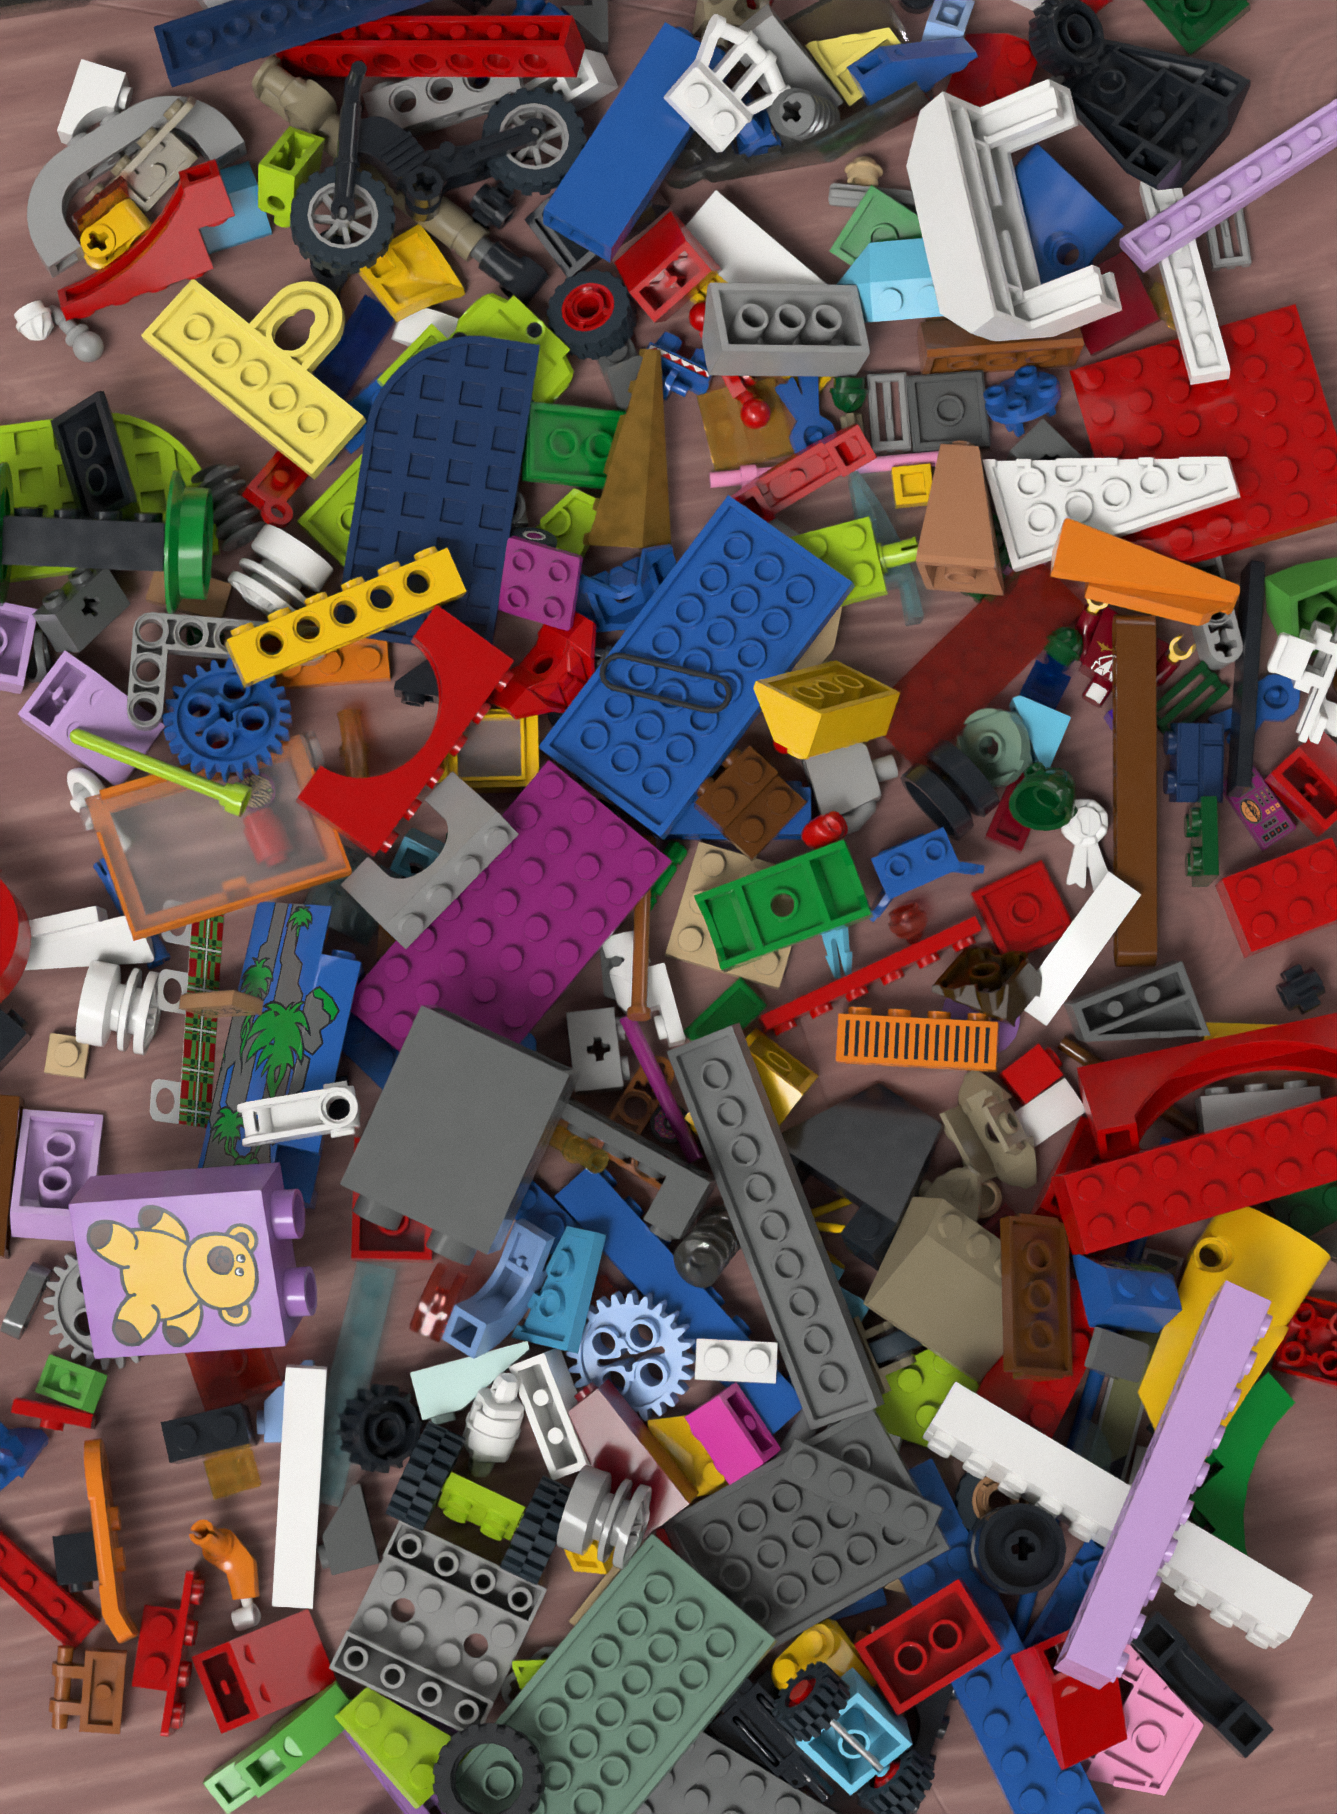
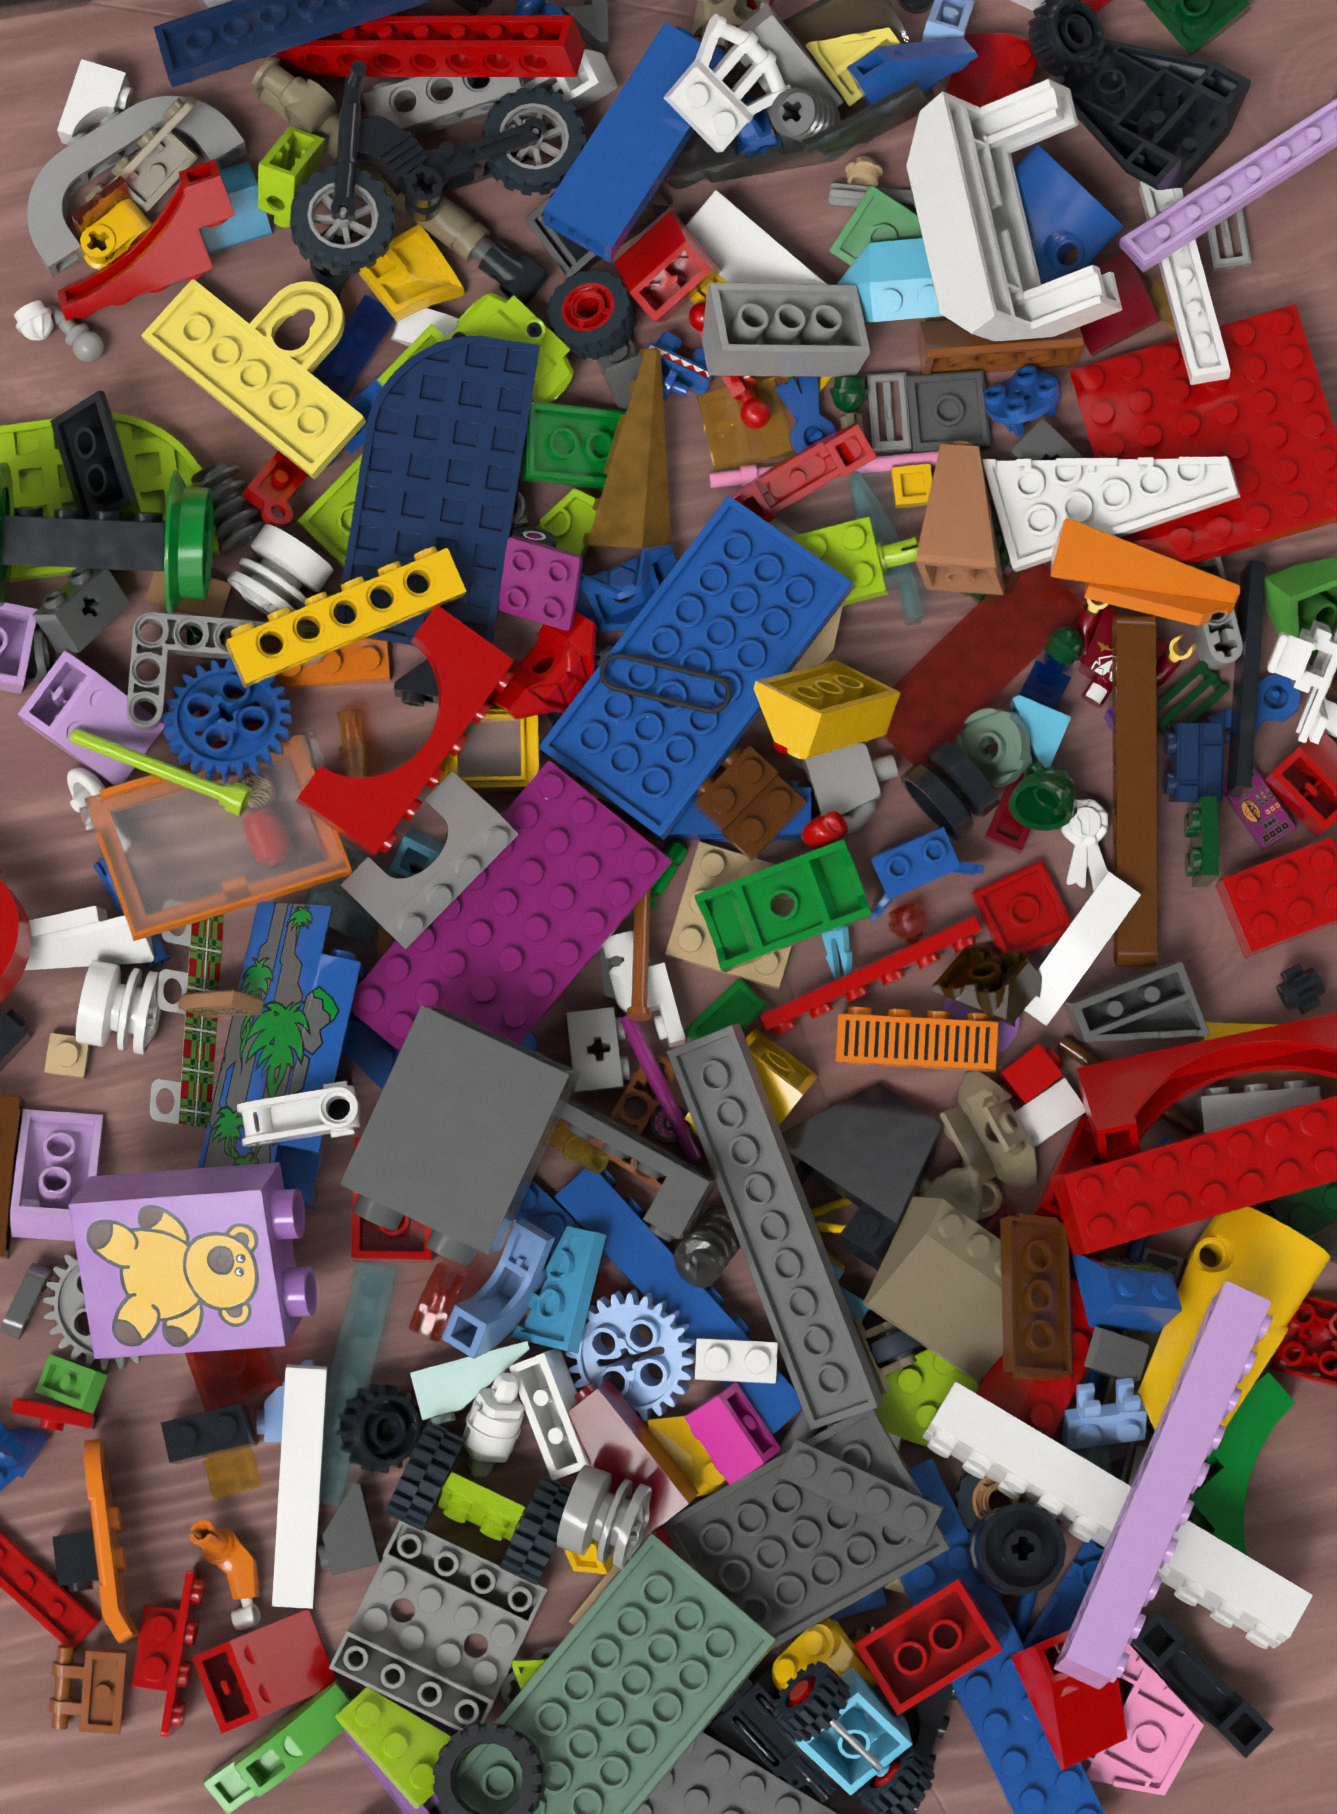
black gear [469,181,518,230] -> none
none -> light blue plate [1062,1378,1147,1450]

